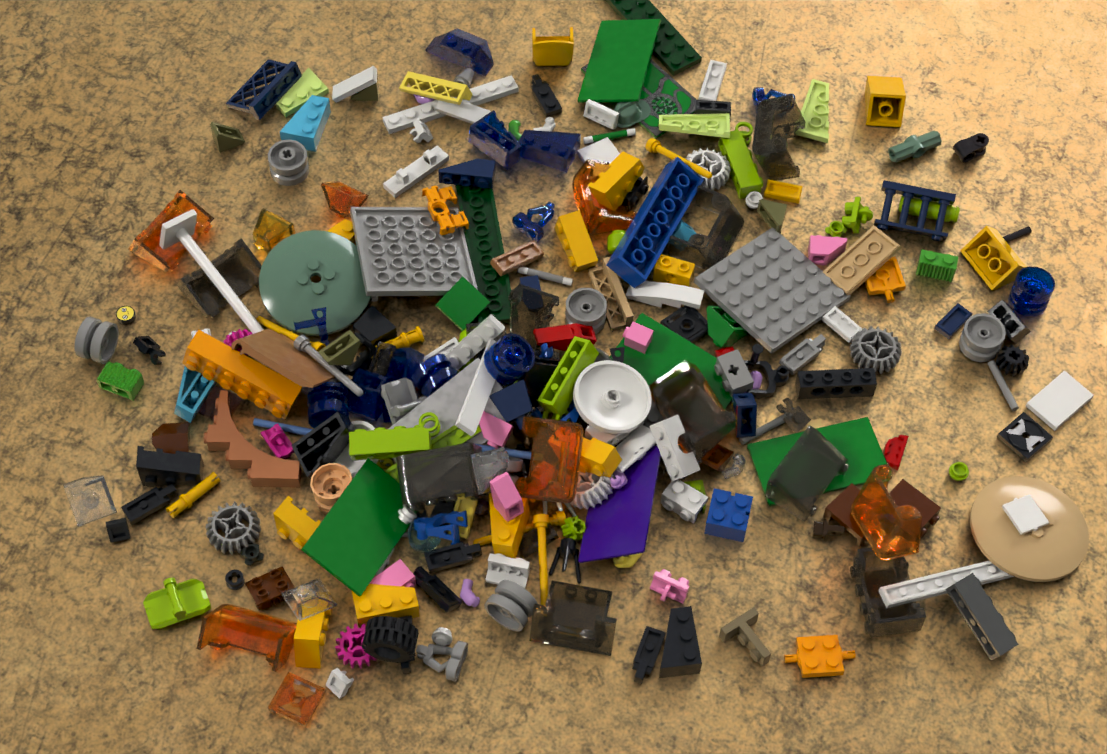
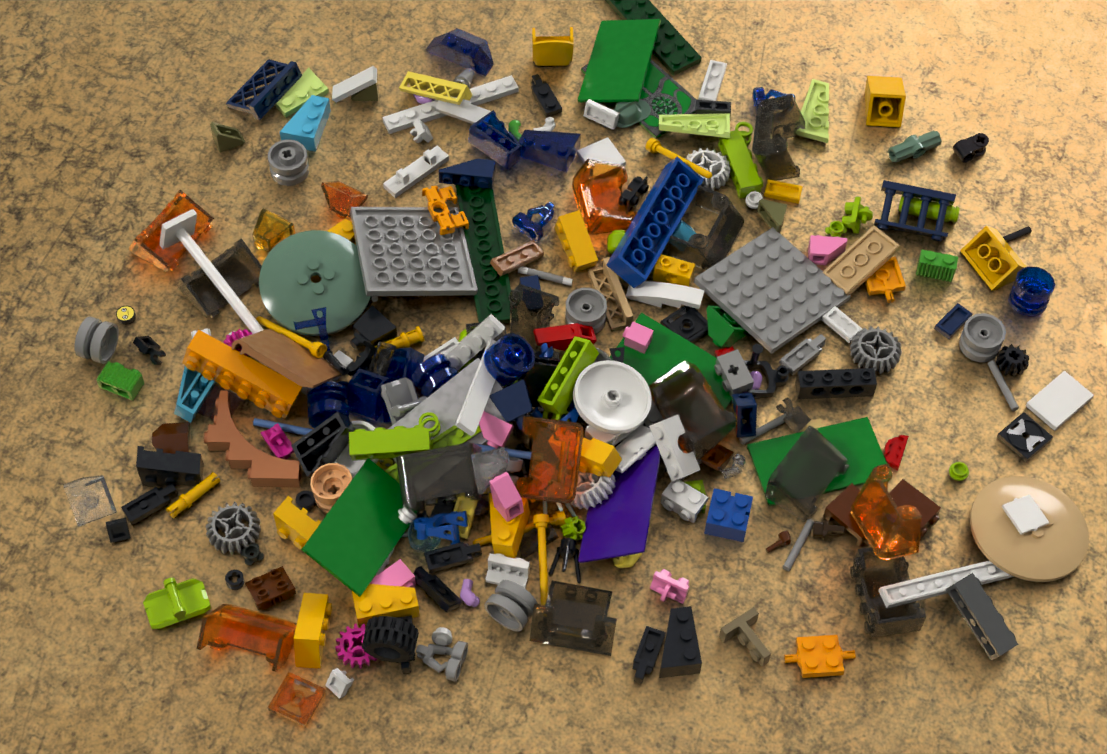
clear slope [281,577,337,621] -> none
light grey piece [293,335,363,396] -> none
olive slope [319,330,361,366] -> none
green slope [435,276,490,331] -> none
green bar [583,128,636,144] -> none
yellow wedge [587,151,645,211] -> none
lavender arm [610,470,627,489] -> none
black brick [987,300,1031,343] -> none
none -> black tile [296,490,316,511]
none -> reddish brown hand [766,531,791,553]
none -> light grey bar [783,519,814,571]

